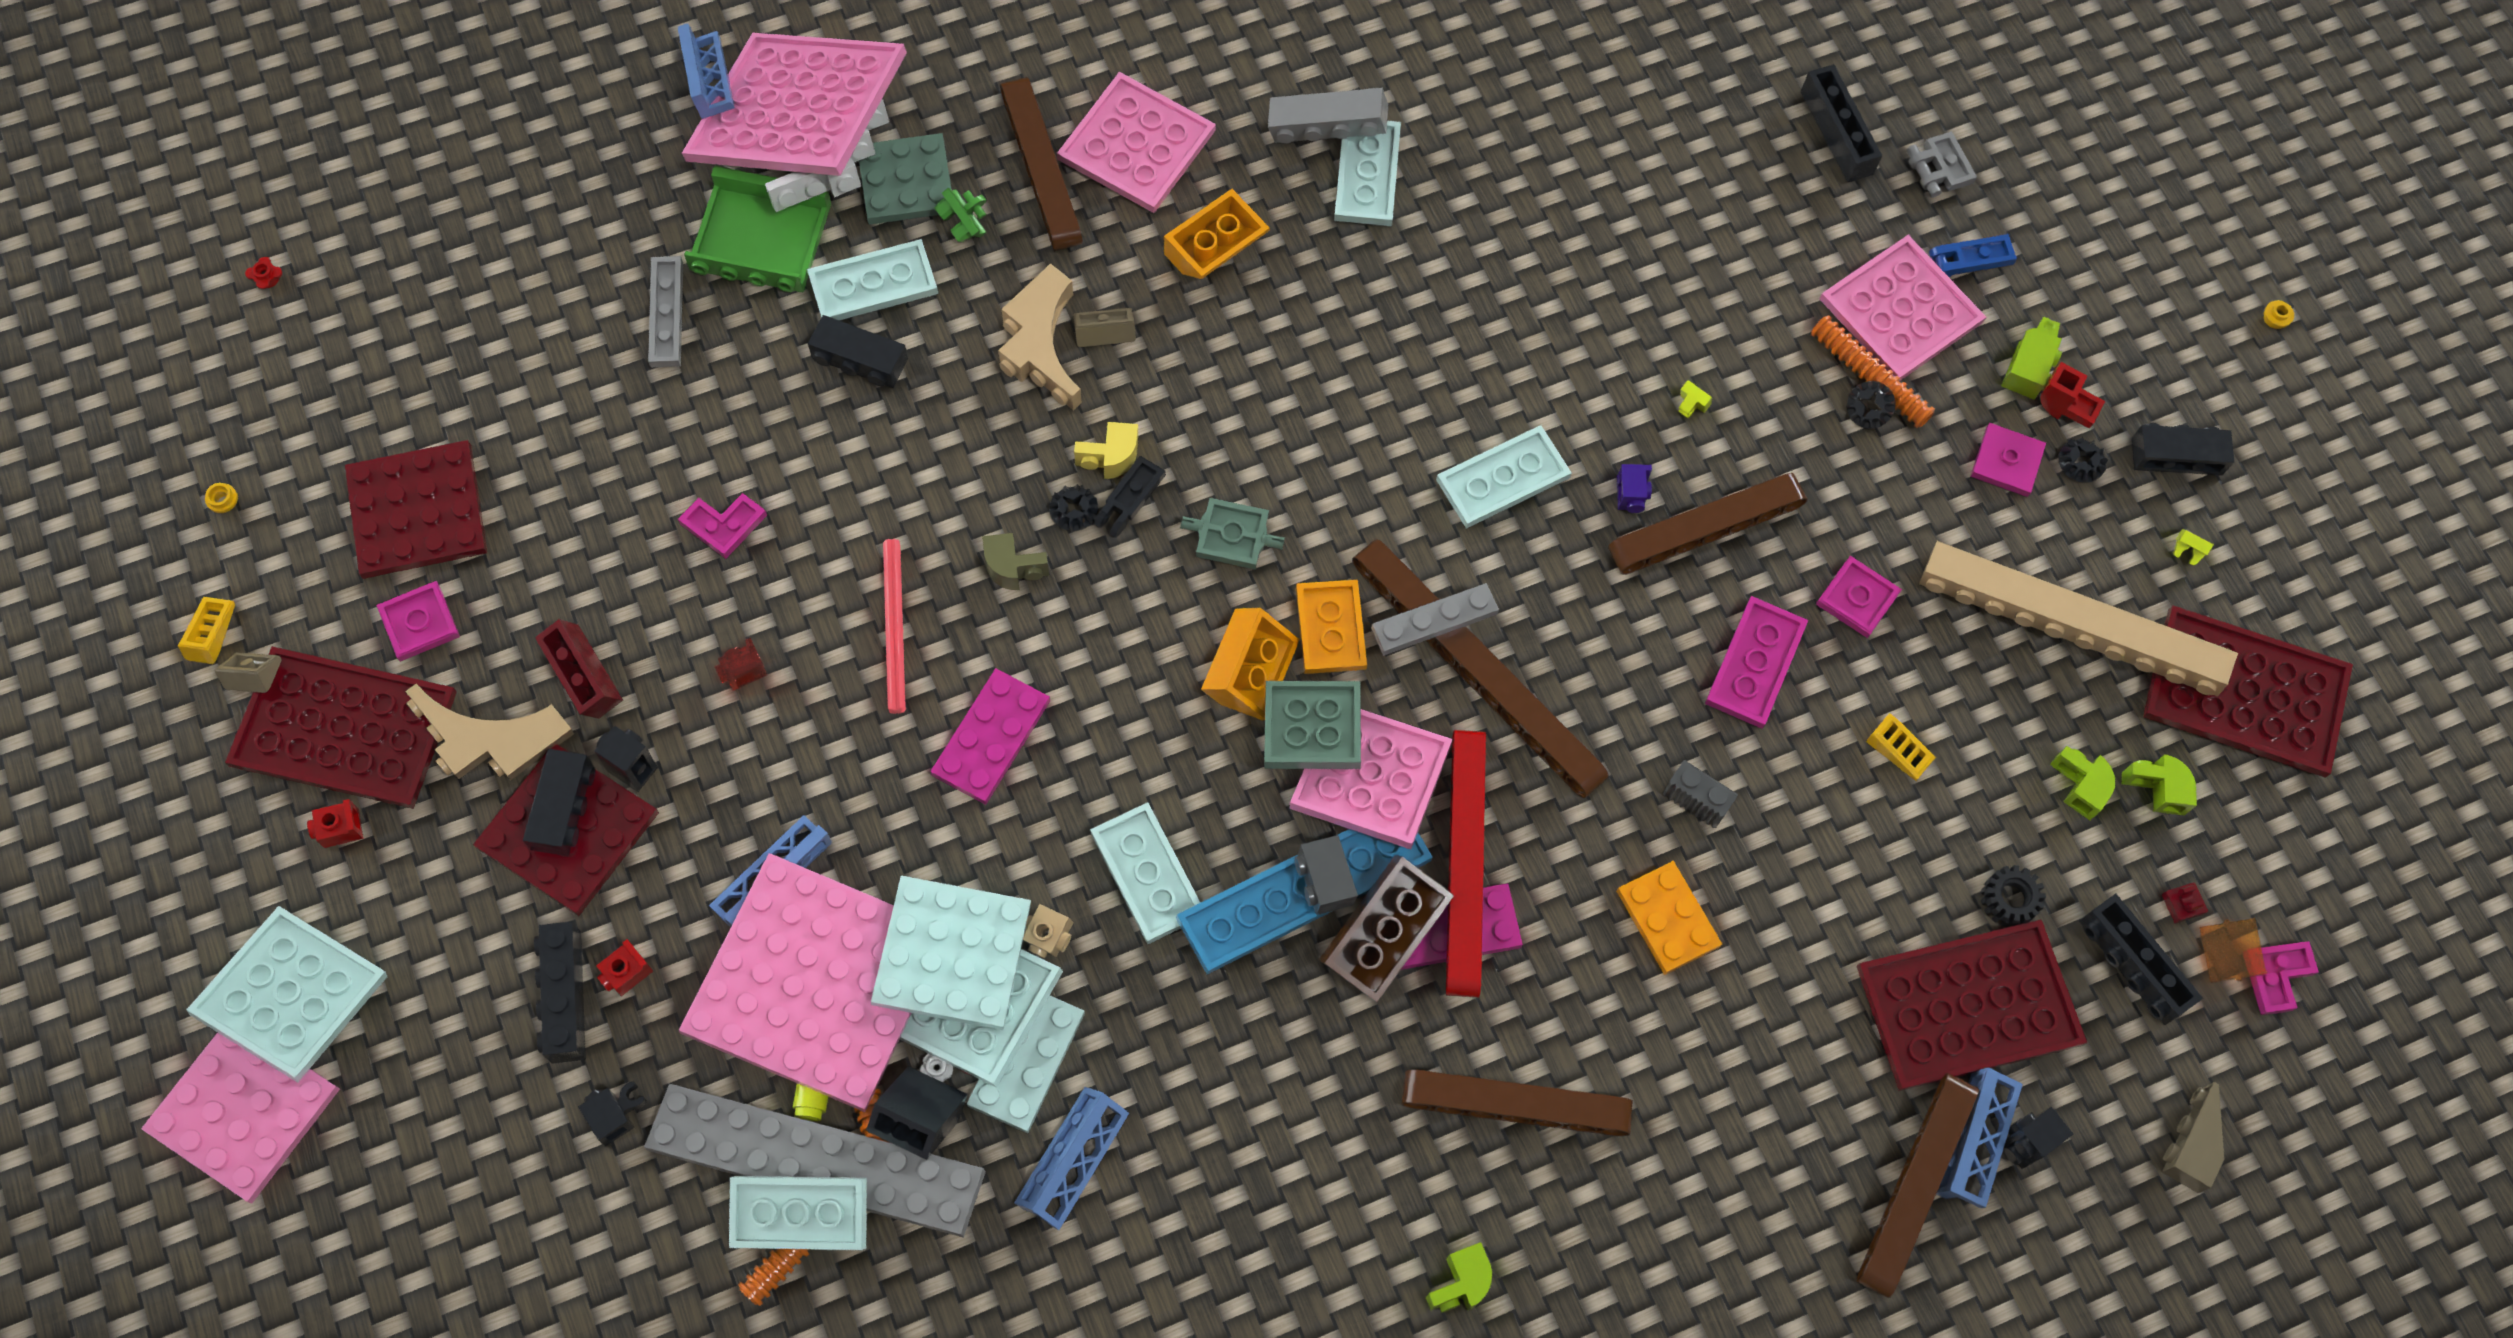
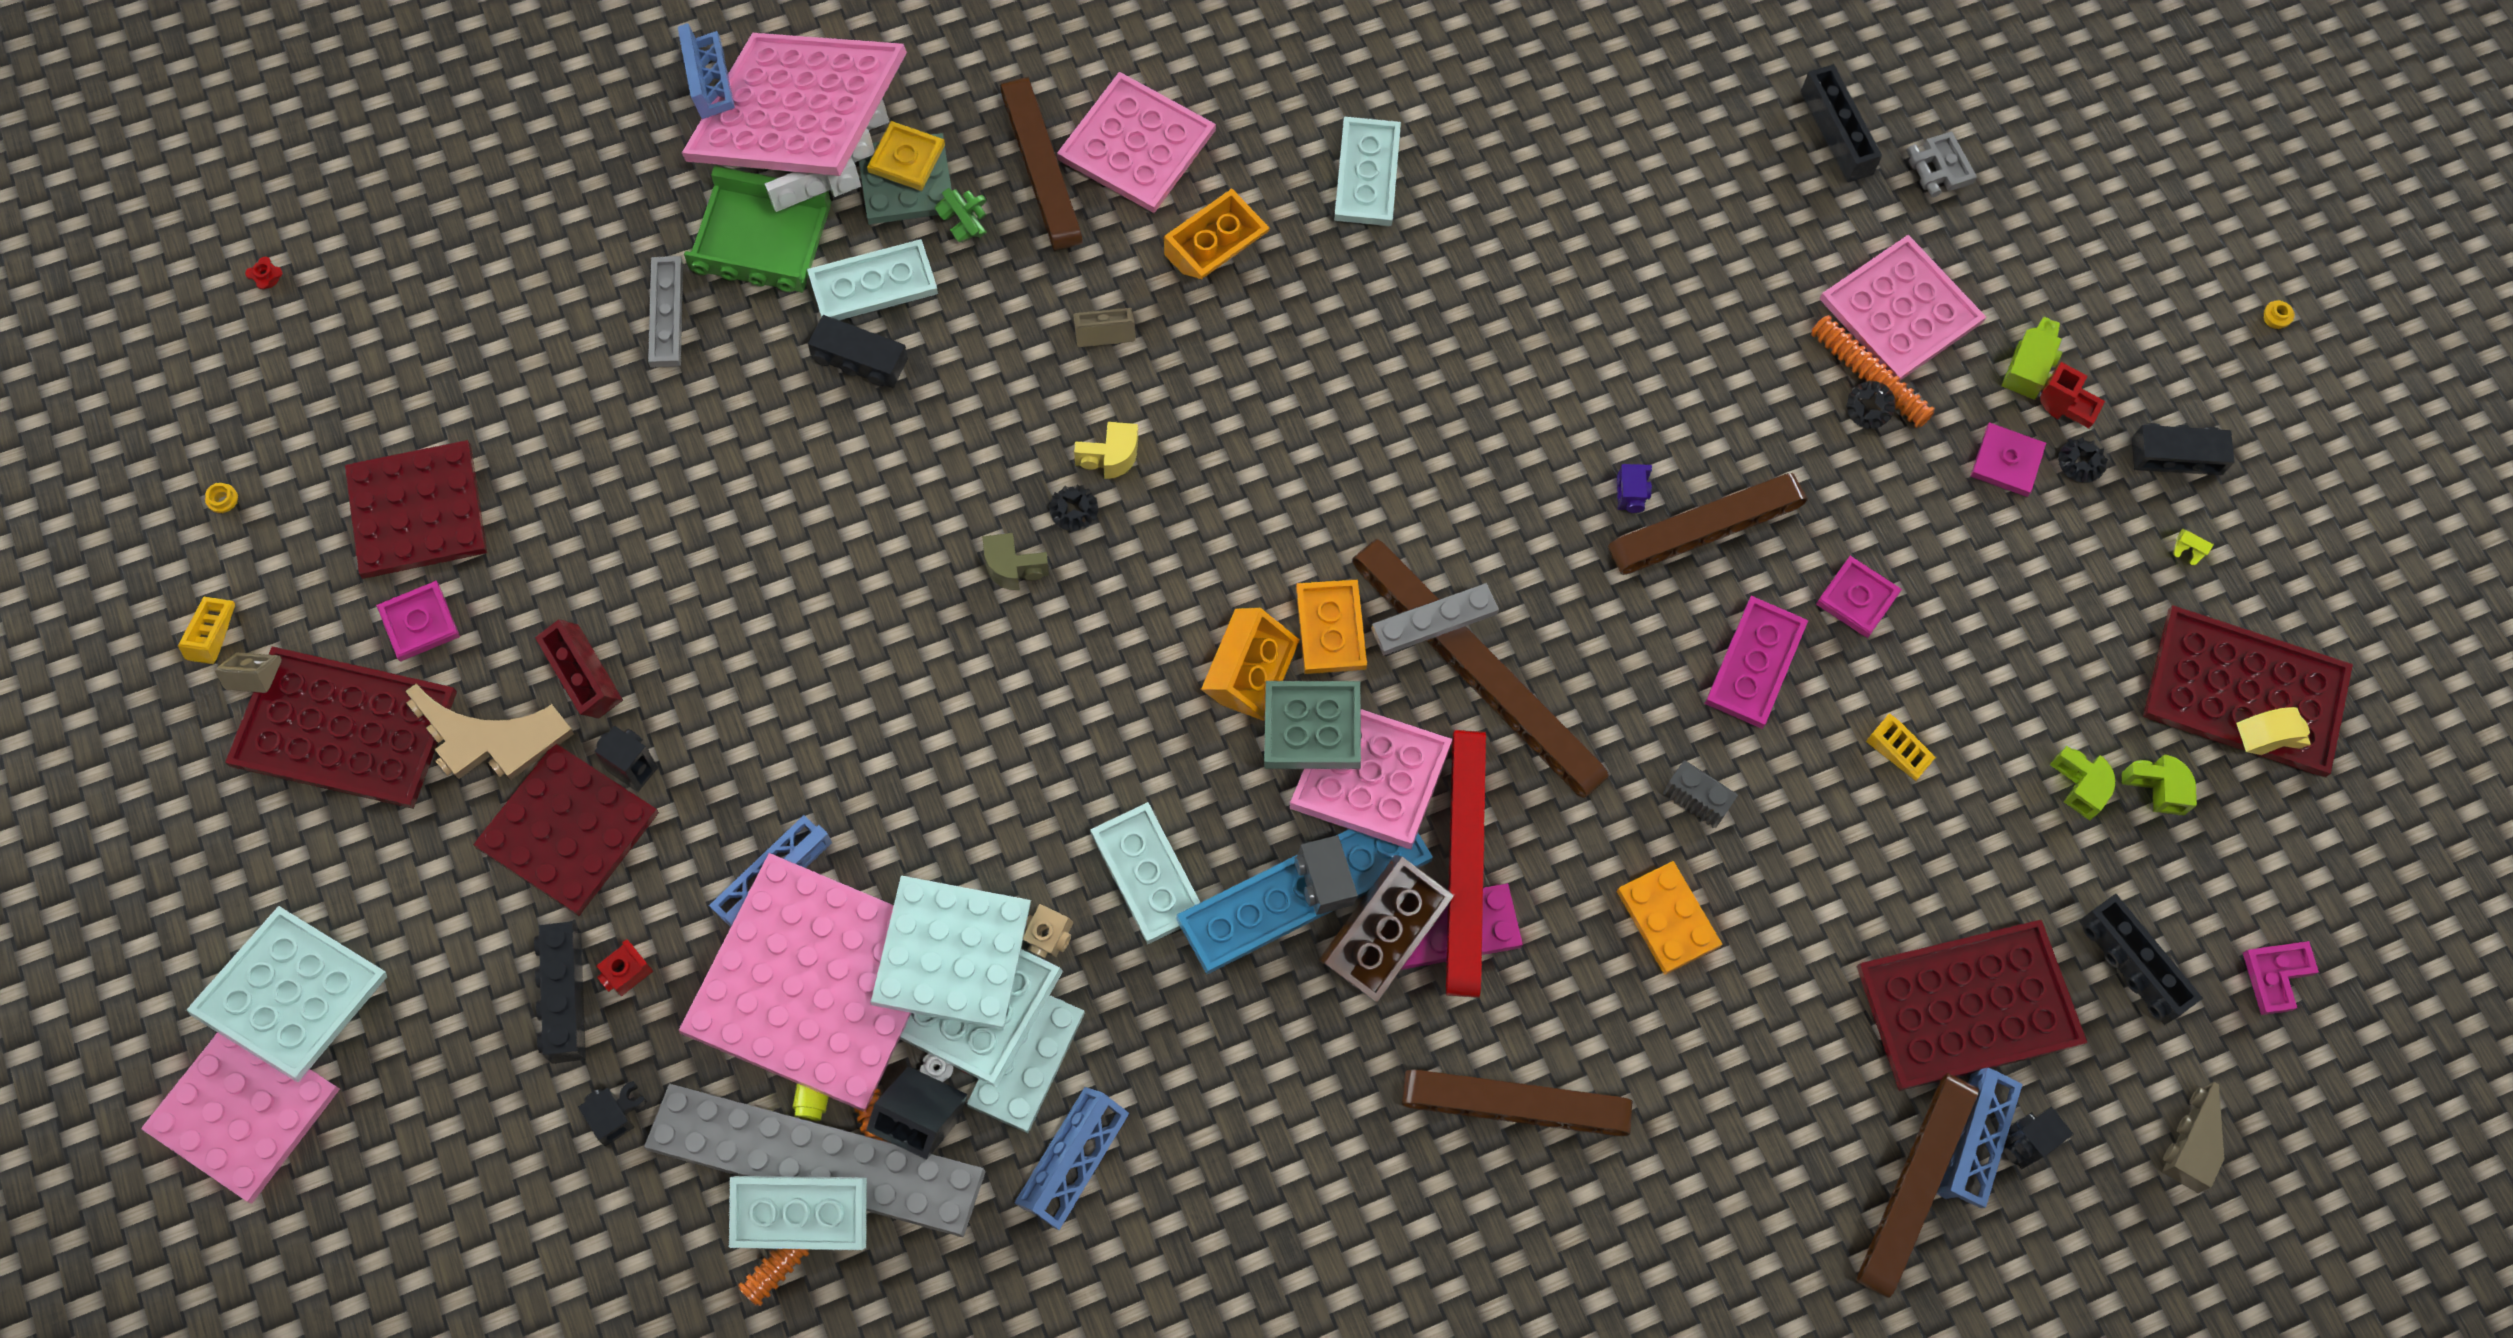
red brick [307,799,364,848] -> none
black brick [523,749,595,856] -> none
dark pink plate [678,493,767,559] -> none
clear red brick [714,638,767,691] -> none
coral axle [883,539,906,714] -> none
dark pink plate [930,668,1050,805] -> none
tan arch [998,263,1082,410] -> none
black hinge [1094,456,1166,538] -> none
sand green plate [1181,498,1285,570] -> none
light grey brick [1268,88,1388,144] -> none
lime brick [1426,1242,1492,1313] -> none
light aqua plate [1436,425,1572,528] -> none
neon yellow tile [1678,380,1712,418] -> none
tan brick [1919,541,2238,697] -> none
blue plate [1929,234,2017,277] -> none
black tyre [1981,865,2046,927] -> none
dark red tile [2161,882,2208,924] -> none
clear orange piece [2199,918,2267,983] -> none
none -> yellow plate [867,121,945,191]
none -> light yellow brick [2236,707,2311,755]

